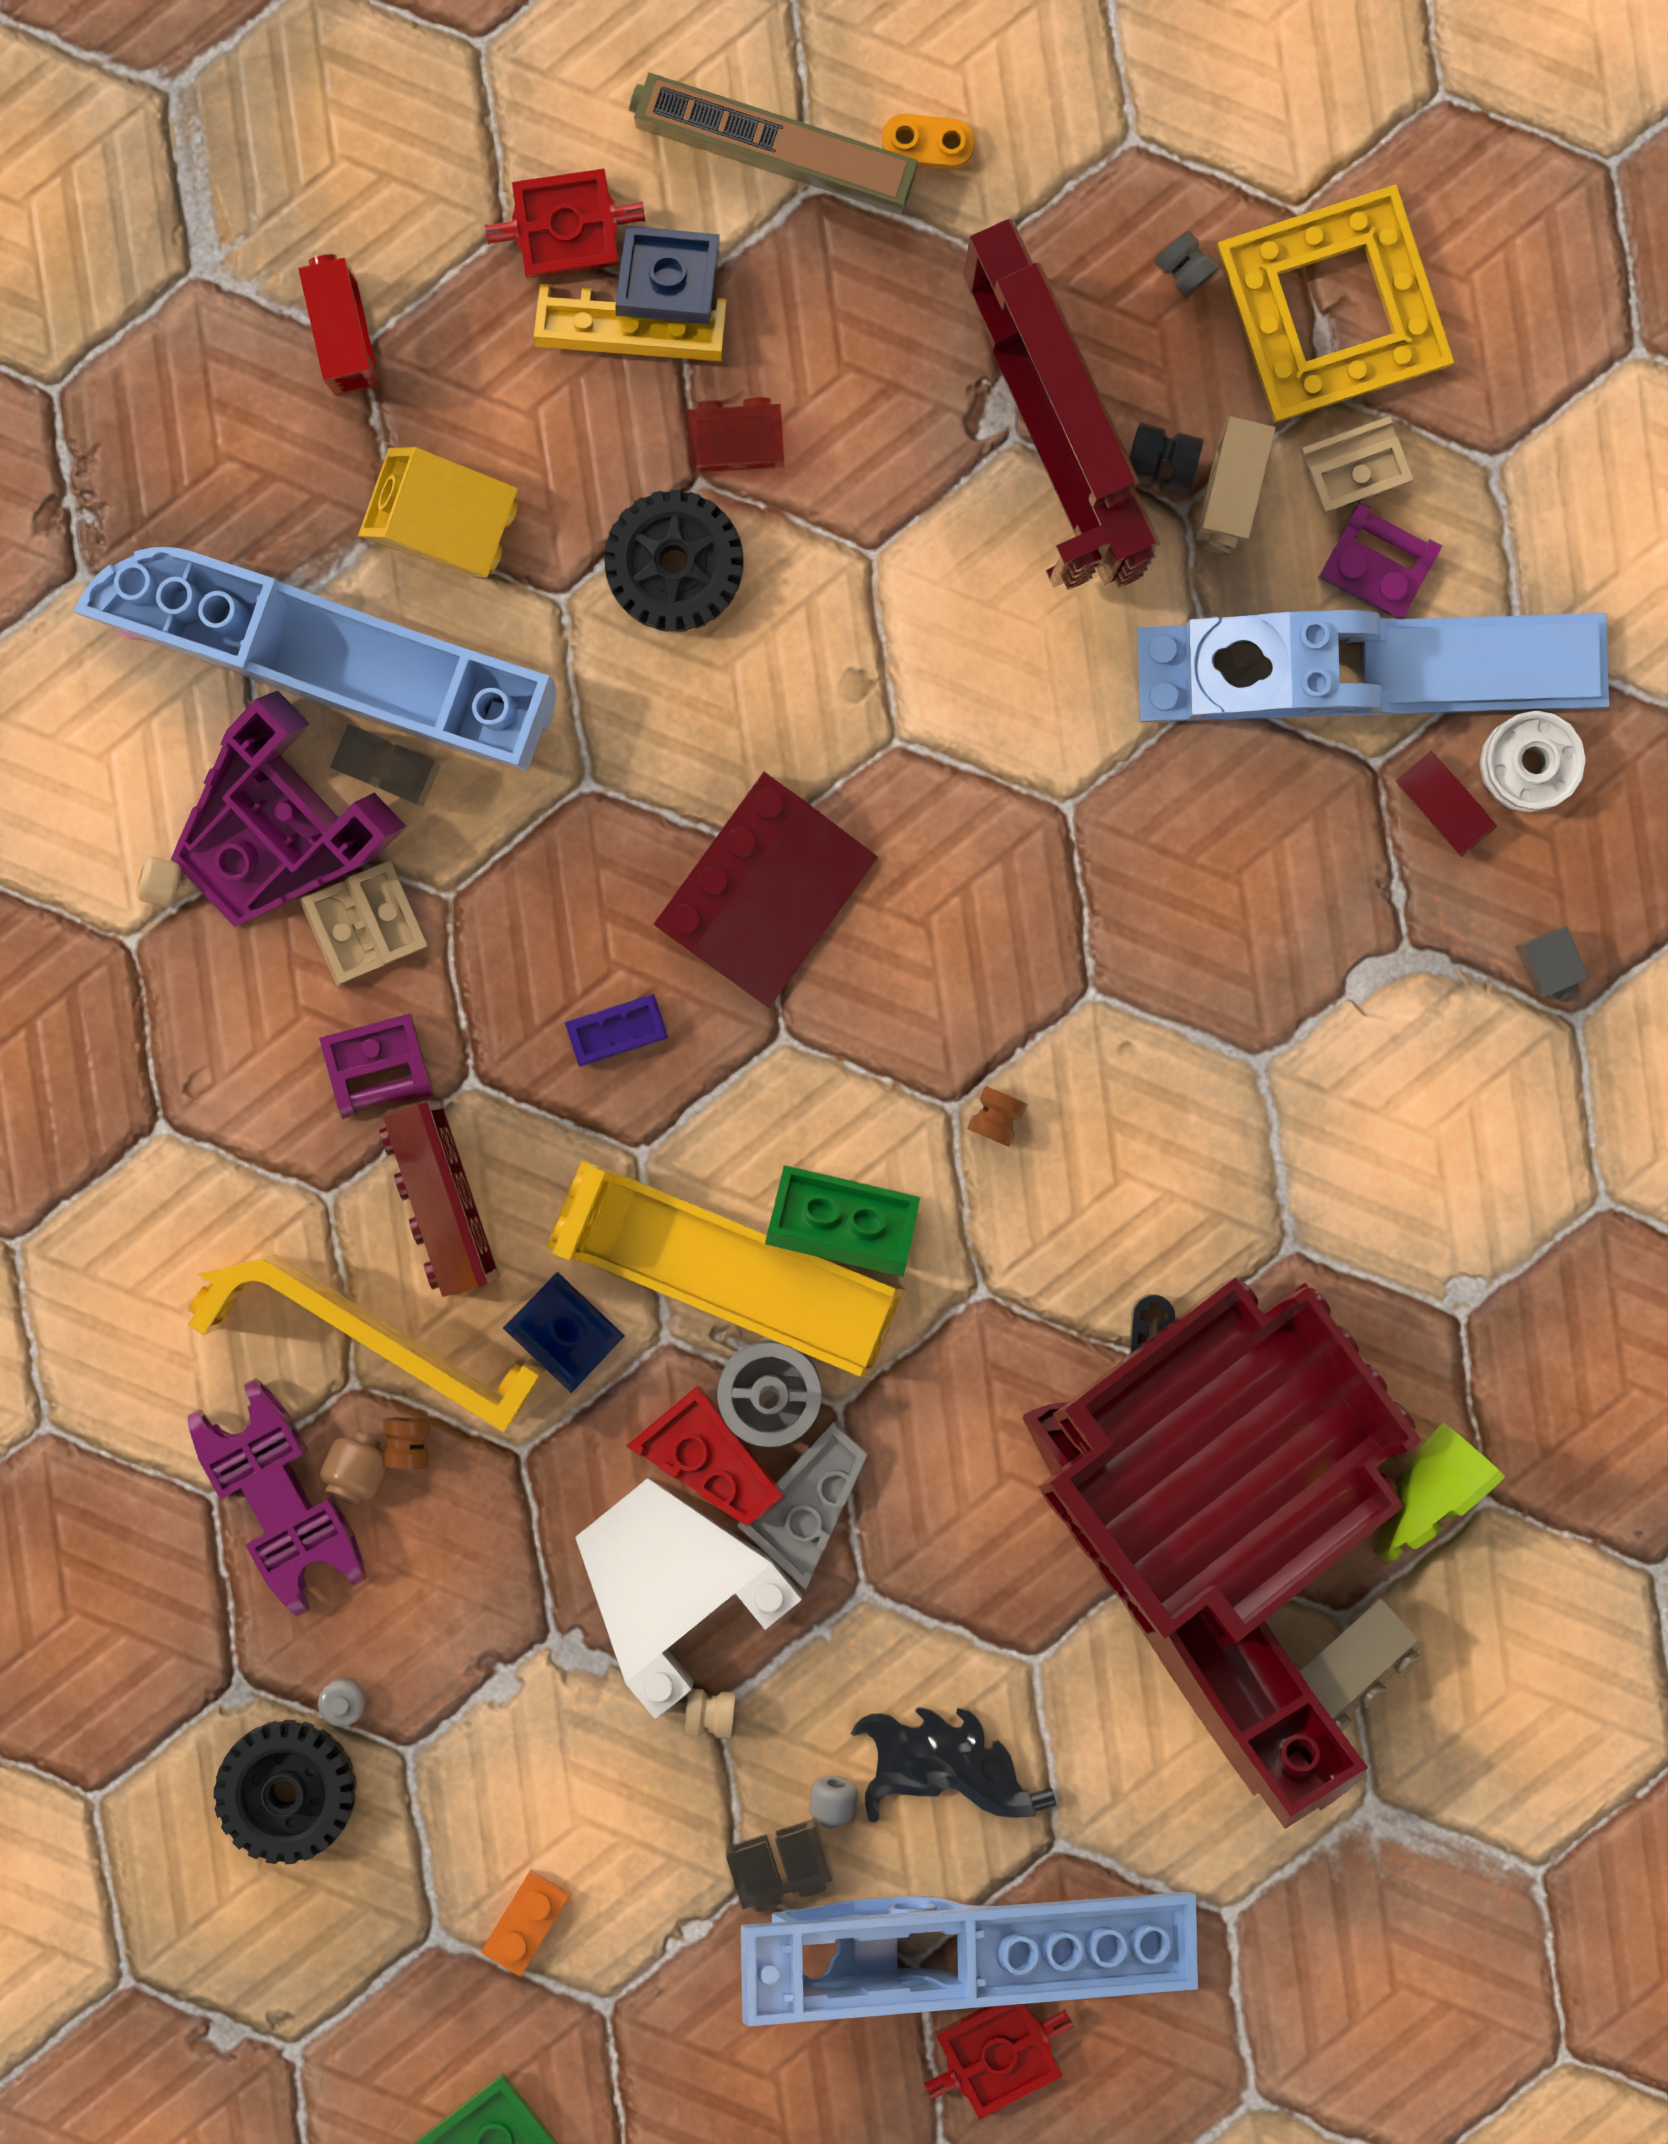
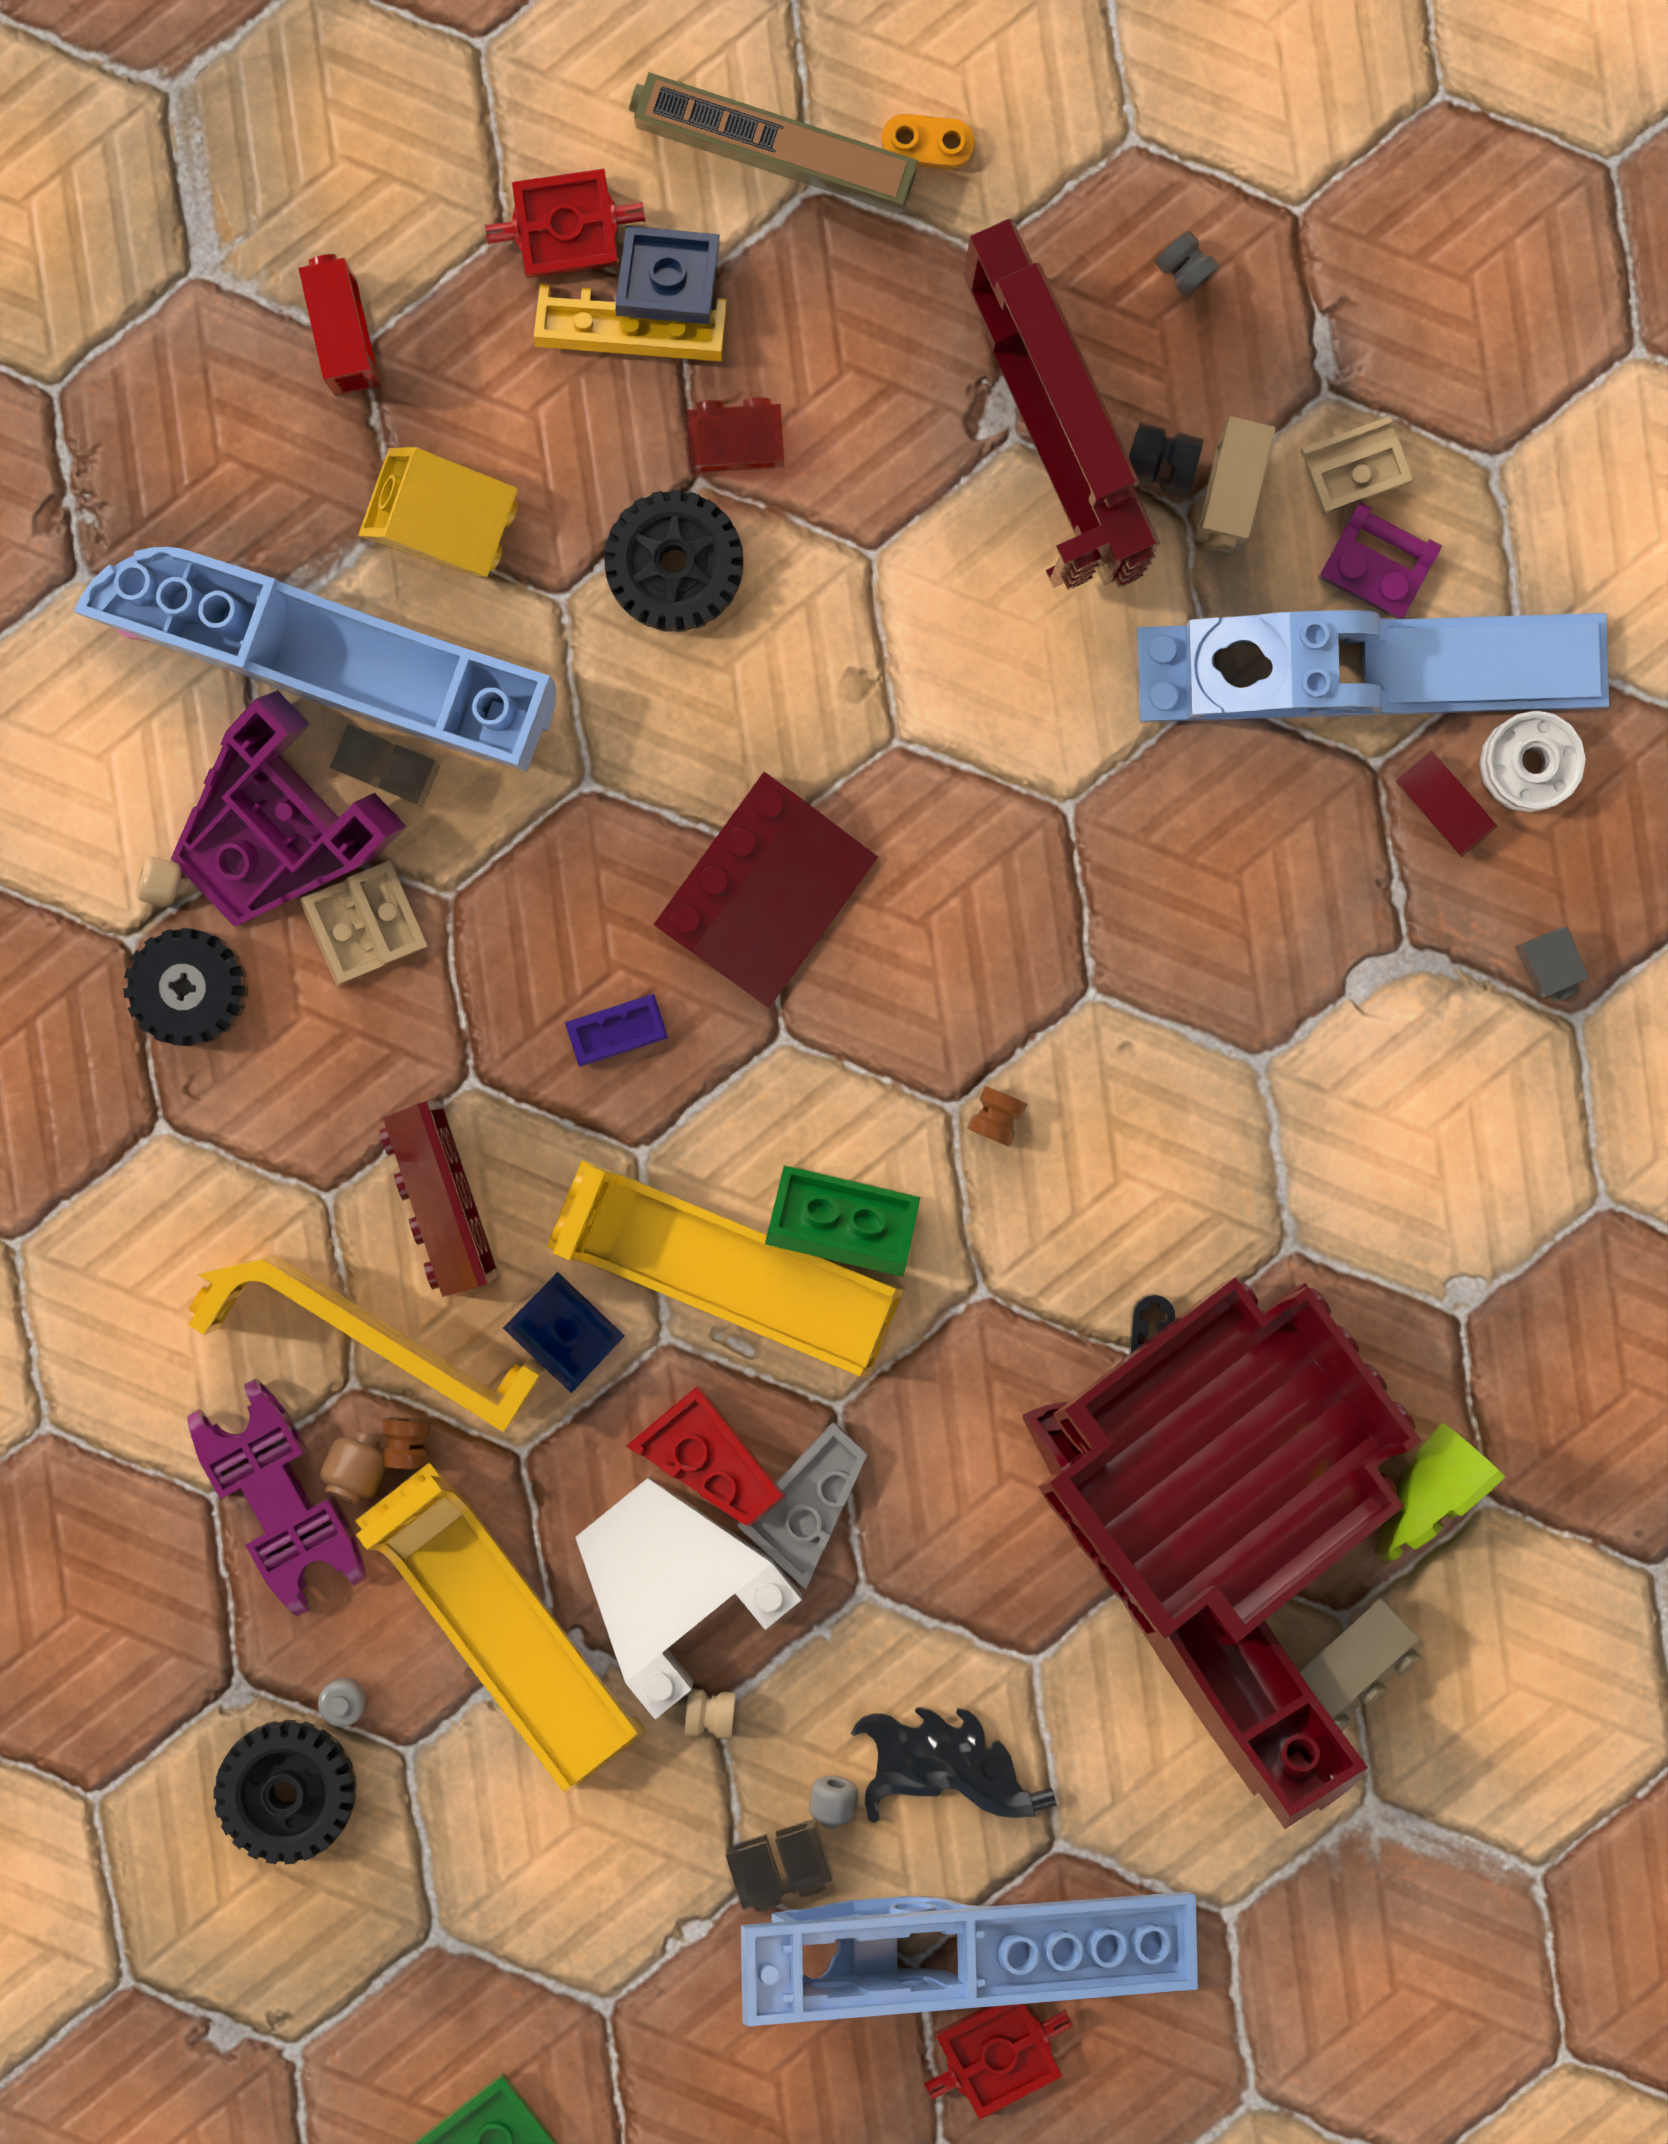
magenta plate [319,1014,433,1119] -> none
orange plate [480,1869,570,1977] -> none
light grey wheel [717,1340,821,1447] -> none
yellow plate [1216,184,1454,424] -> none
none -> black wheel [123,928,248,1046]
none -> yellow panel [355,1463,647,1792]

